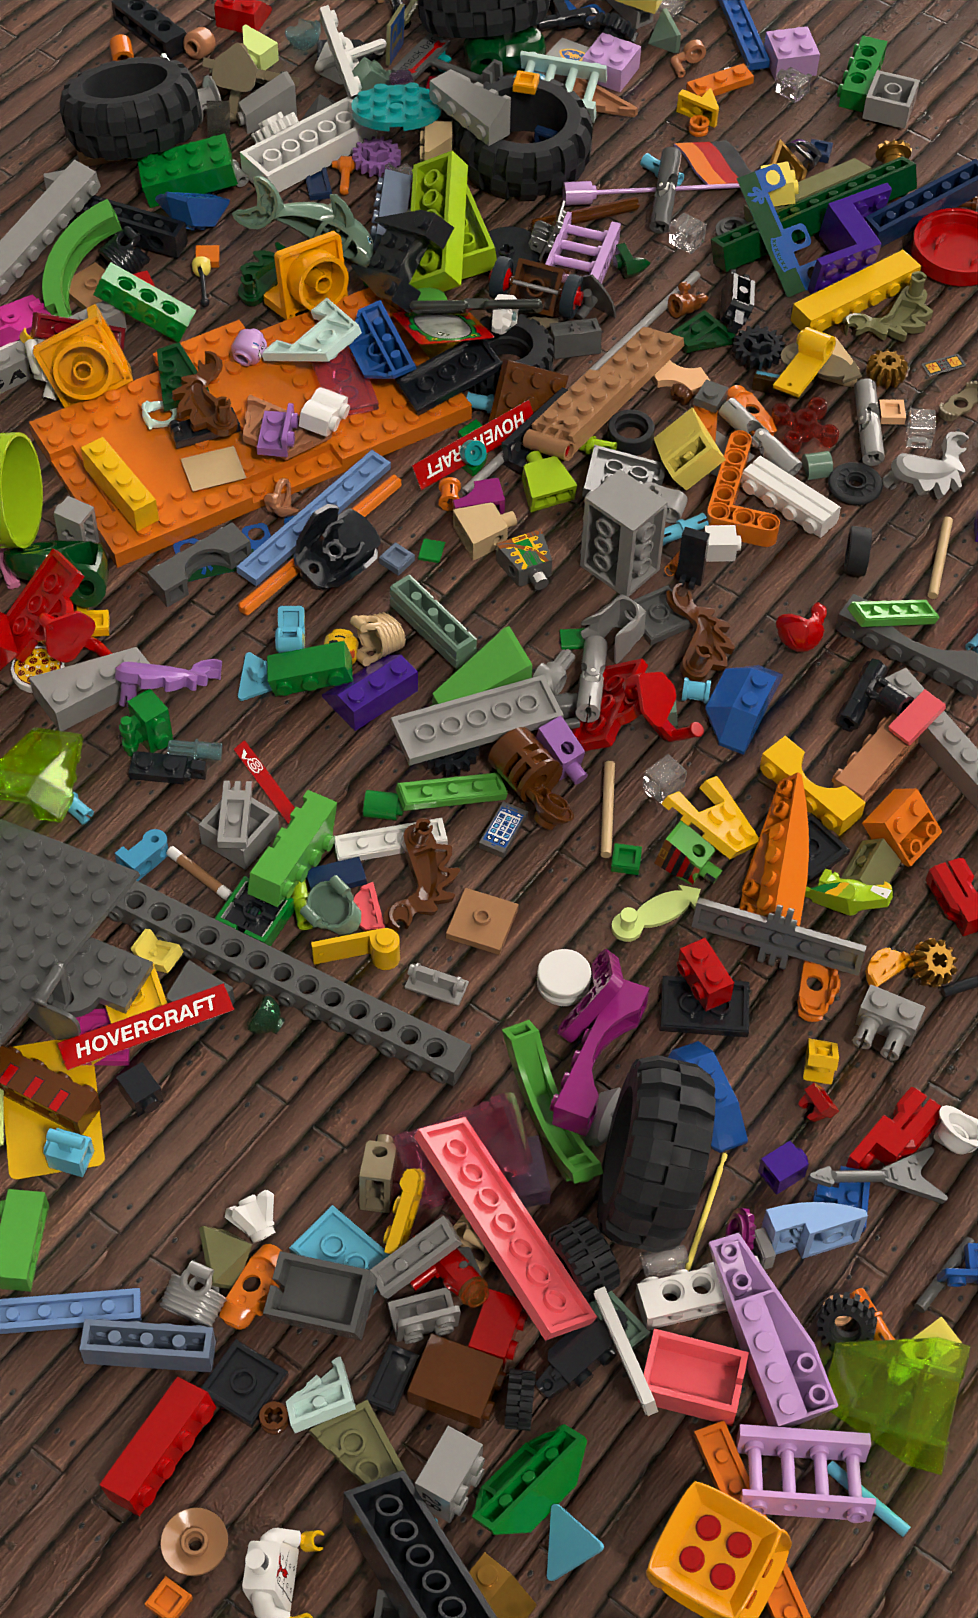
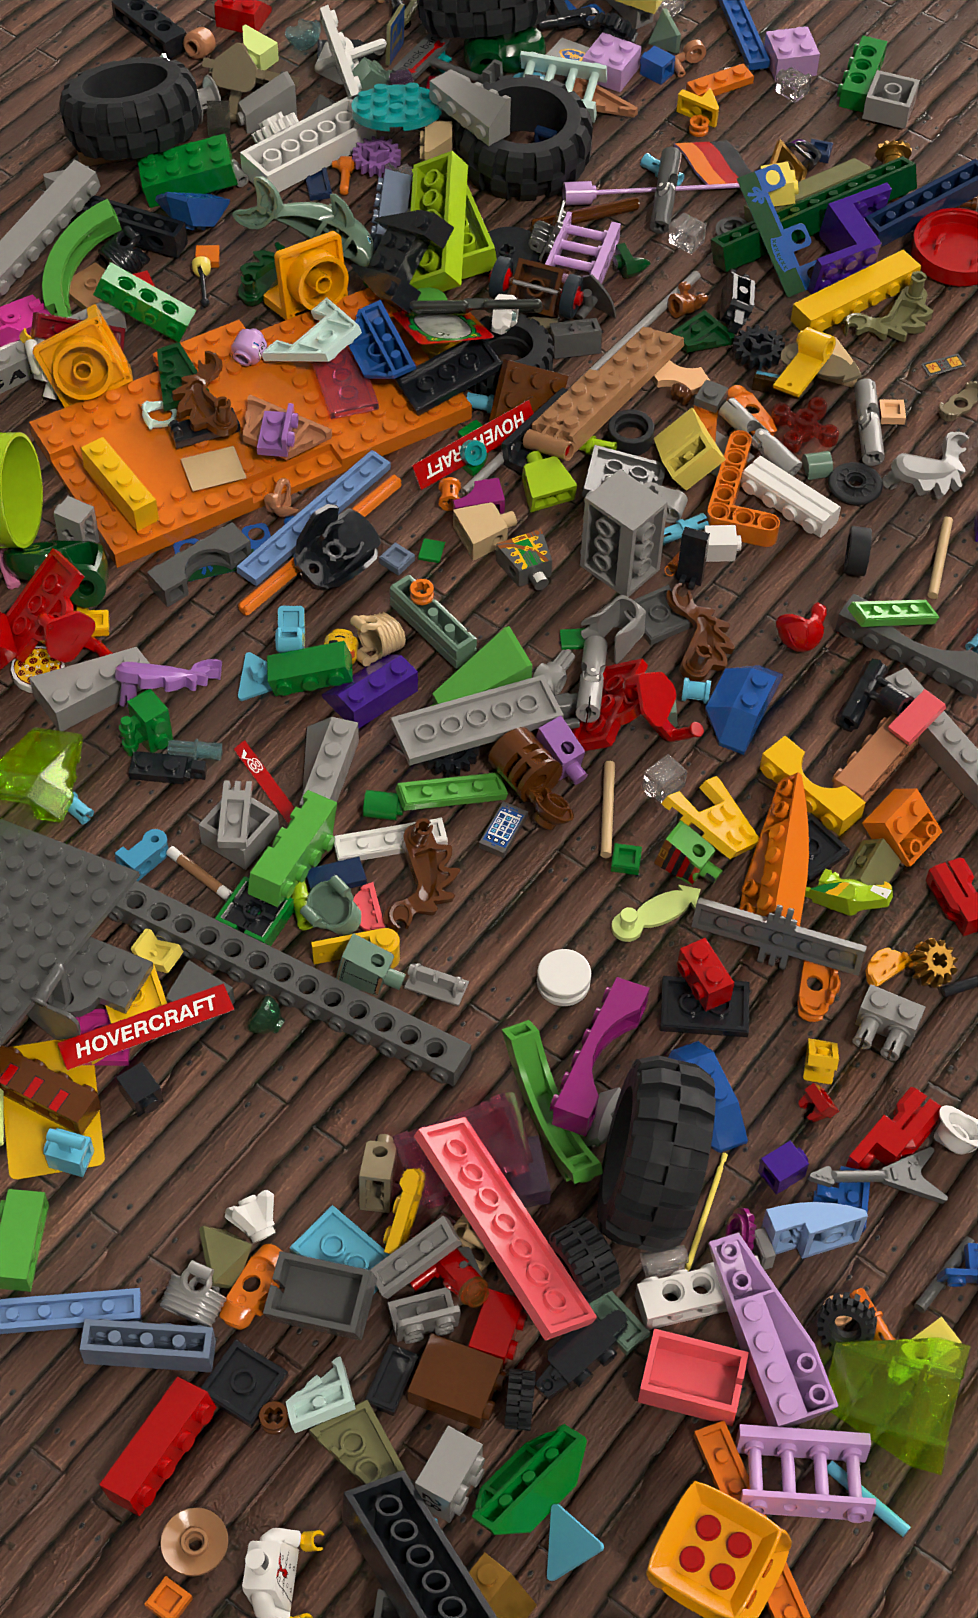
orange brick [110,34,134,61] -> none
white brick [299,387,350,437] -> none
medium nougat plate [446,888,519,955] -> none
light orange tile [513,70,540,95] -> none
magenta beam [557,949,624,1043] -> none
white tile [594,1286,658,1416] -> none
pearl gold gear [866,349,908,389] -> none
clear brick [906,408,936,448] -> none
none -> light grey wedge [299,717,359,808]
none -> sand green torso [336,934,406,995]
none -> orange bush [410,579,434,605]
none -> blue brick [640,46,675,85]

